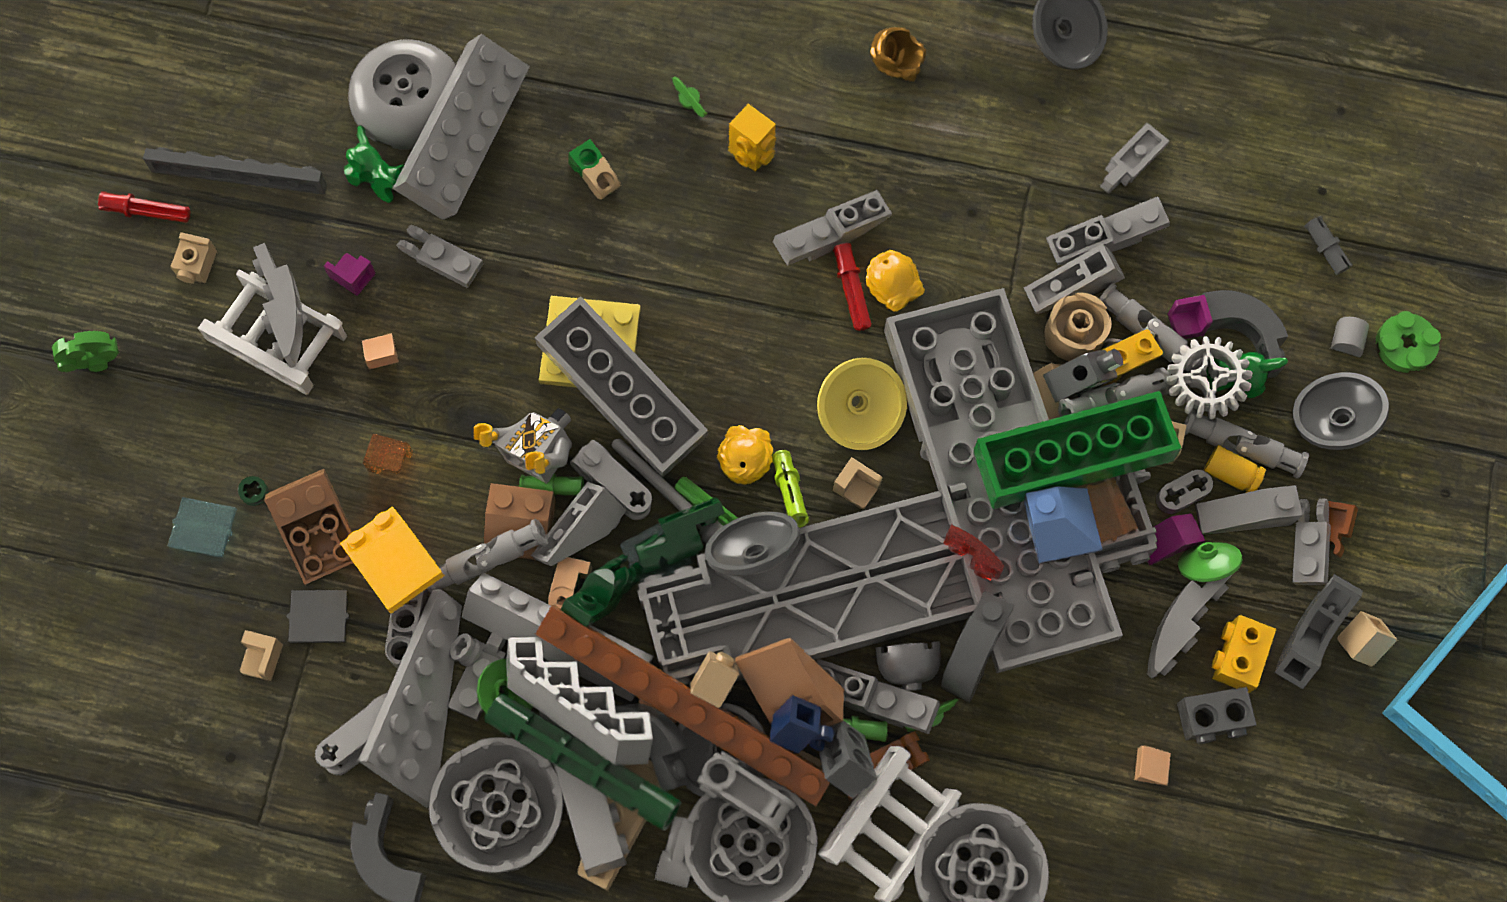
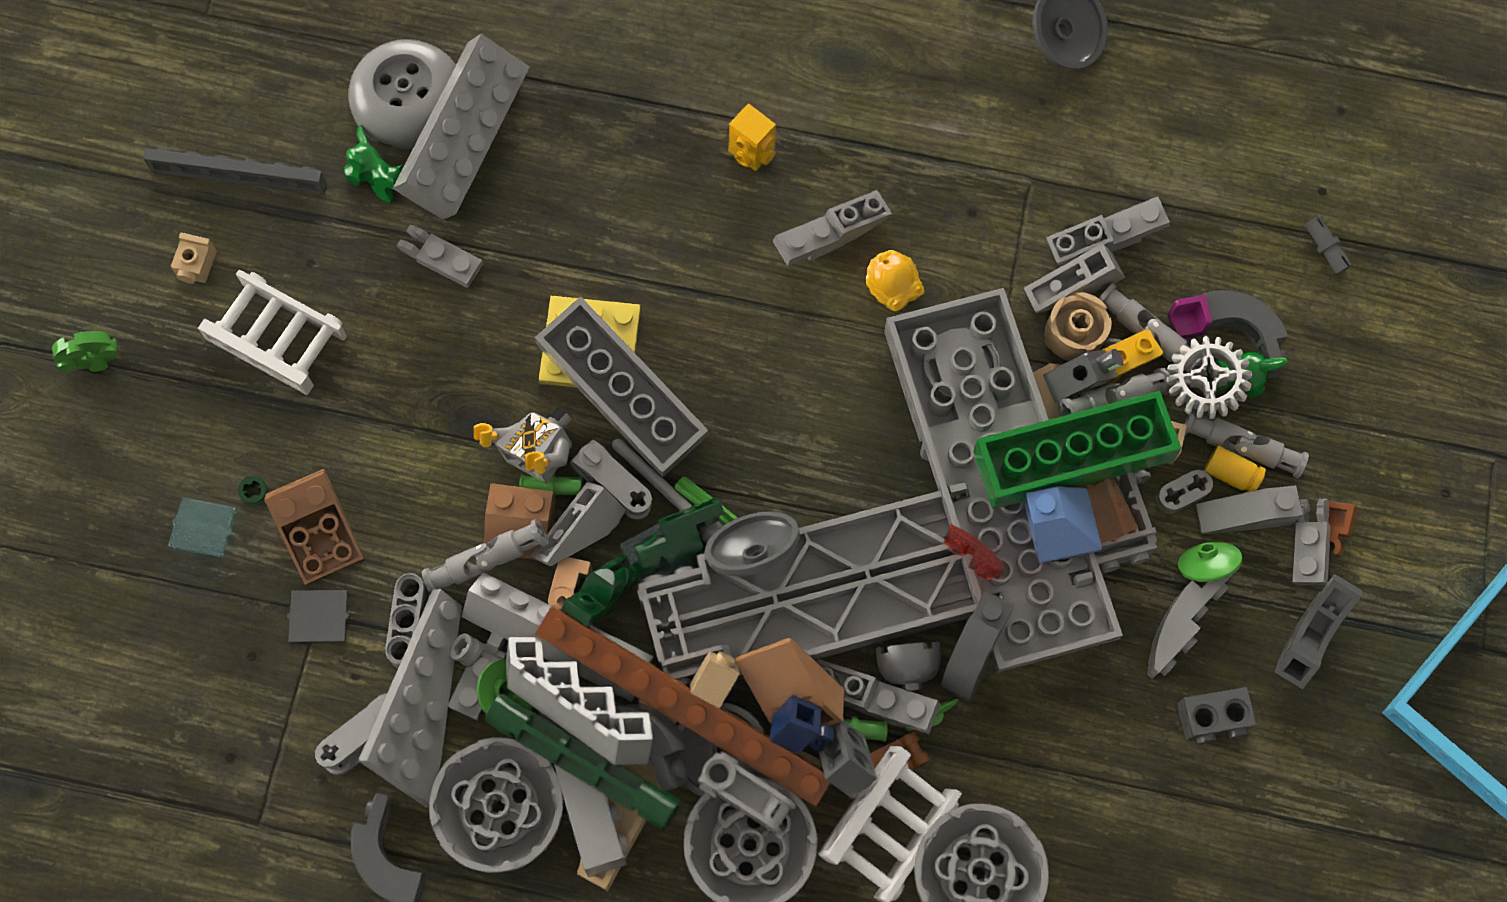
red axle [98,191,191,223] -> none
tan panel [240,630,283,681] -> none
light grey slope [252,243,303,368] -> none
magenta panel [324,253,376,296] -> none
yellow slope [340,506,445,614] -> none
light nougat slope [362,333,399,370] -> none
clear orange panel [363,434,413,475] -> none
leg [568,139,620,200] -> none
light grey piece [655,816,702,888] -> none
bright green piece [672,76,708,118] -> none
yellow hair [717,425,773,485] -> none
lime pin [772,450,809,528] -> none
light yellow dish [817,358,907,450] -> none
red axle [833,243,871,331] -> none
tan panel [833,457,883,509] -> none
pearl gold hair [870,27,927,82] -> none
light grey hinge [1100,123,1170,193] -> none
light nougat slope [1135,745,1171,786] -> none
magenta slope [1147,513,1206,566] -> none
yellow brick [1211,615,1276,693] -> none
dark grey dish [1293,372,1389,450] -> none
light grey brick [1331,317,1369,357] -> none
tan panel [1337,611,1398,666] -> none
bright green plate [1376,311,1441,373] -> none

